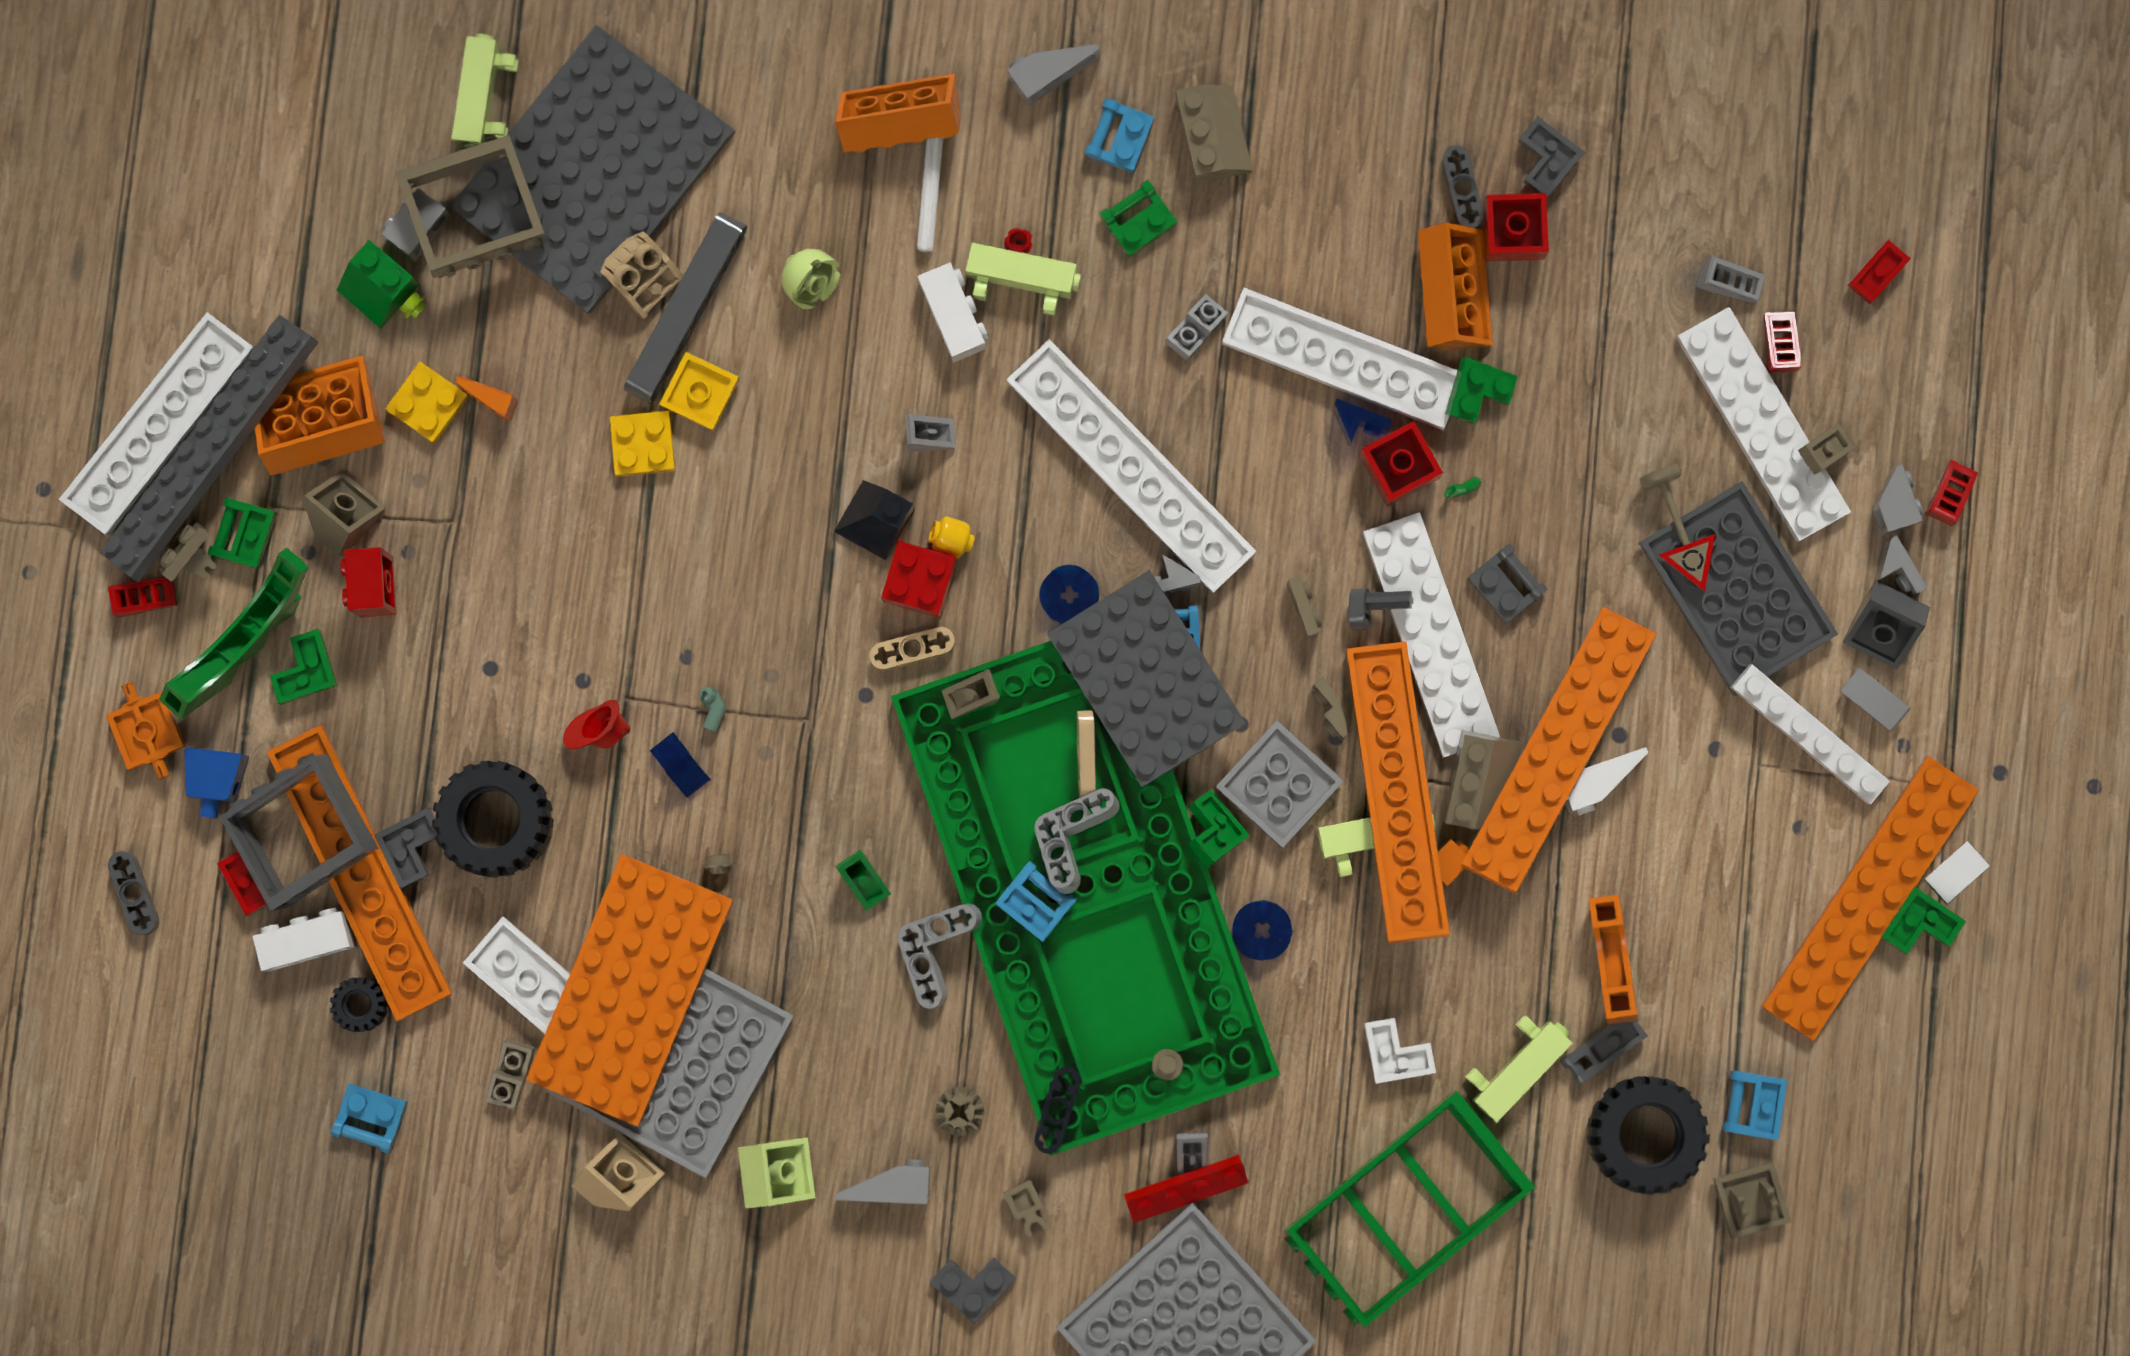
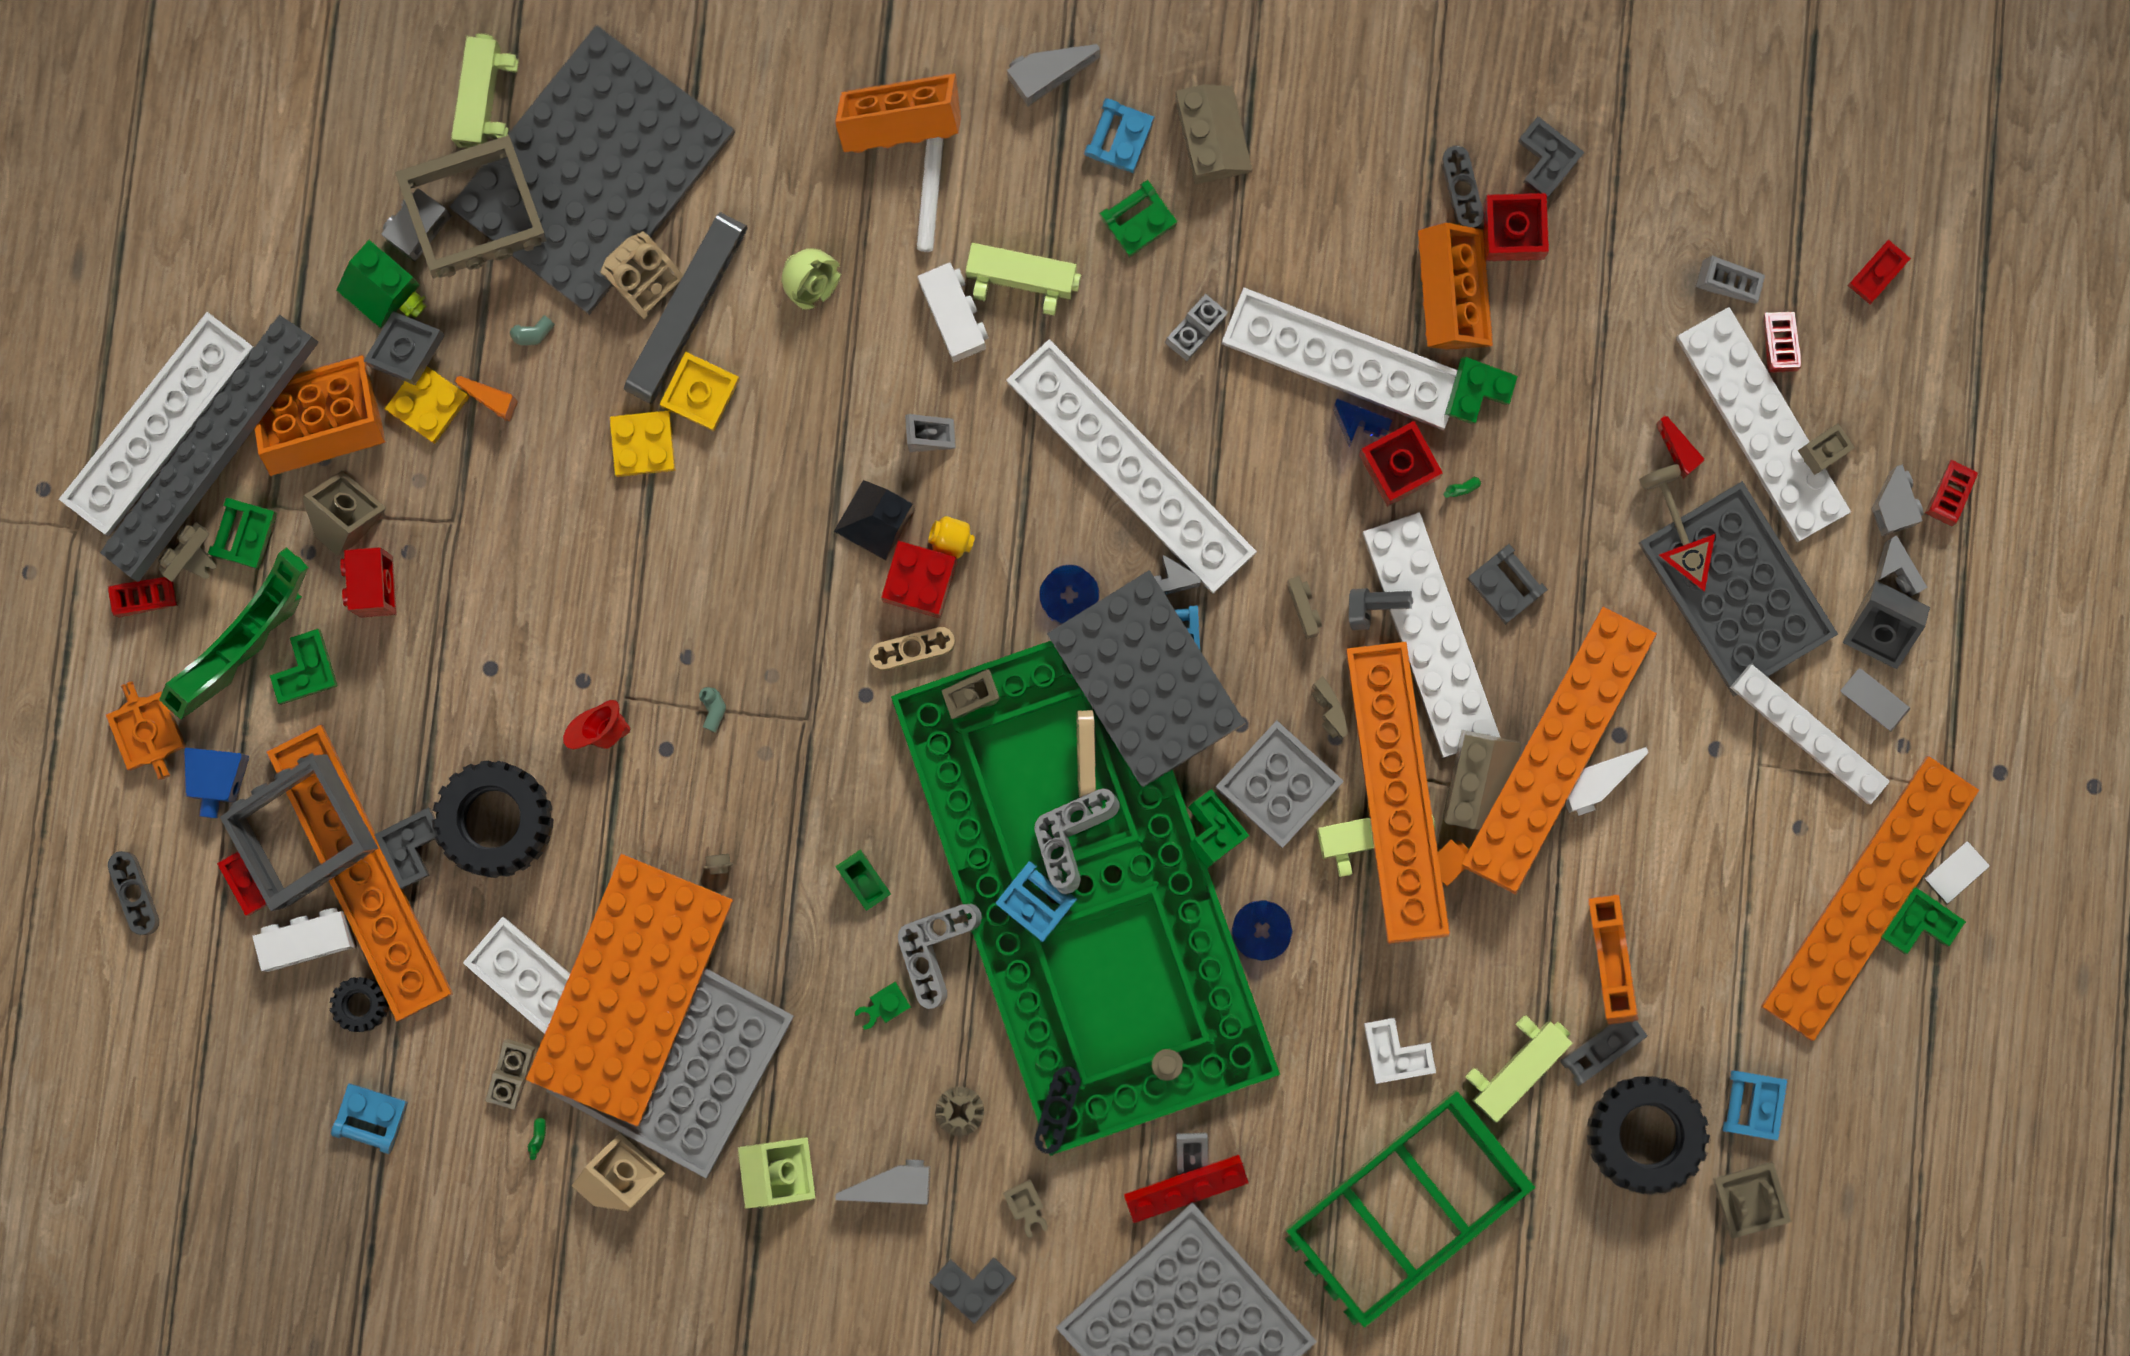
clear blue slope [650,732,711,798] -> none
red plate [1004,228,1033,254] -> none
none -> dark grey plate [364,311,445,385]
none -> sand green arm [510,315,555,345]
none -> green piece [527,1118,546,1160]
none -> green plate [854,981,911,1030]
none -> red slope [1656,416,1705,479]

